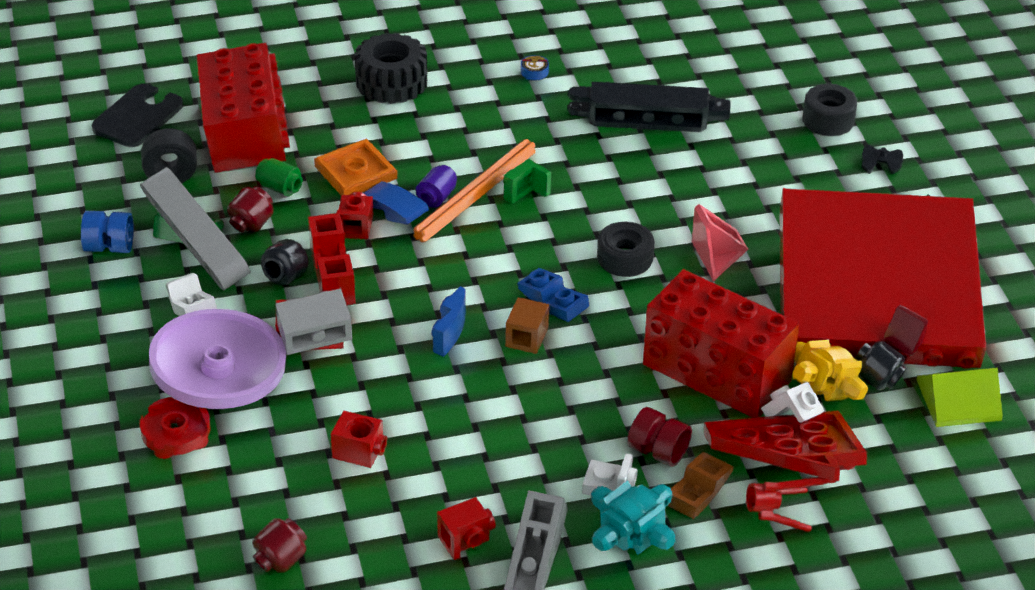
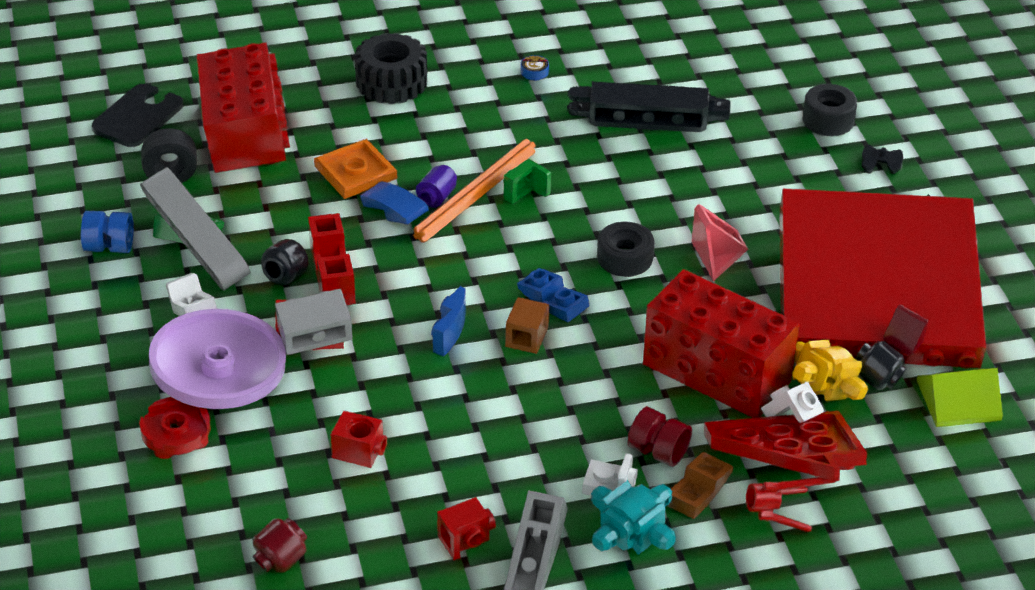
dark red head [227,186,273,233] -> none
green brick [255,158,303,197] -> none
red brick [336,192,373,240] -> none

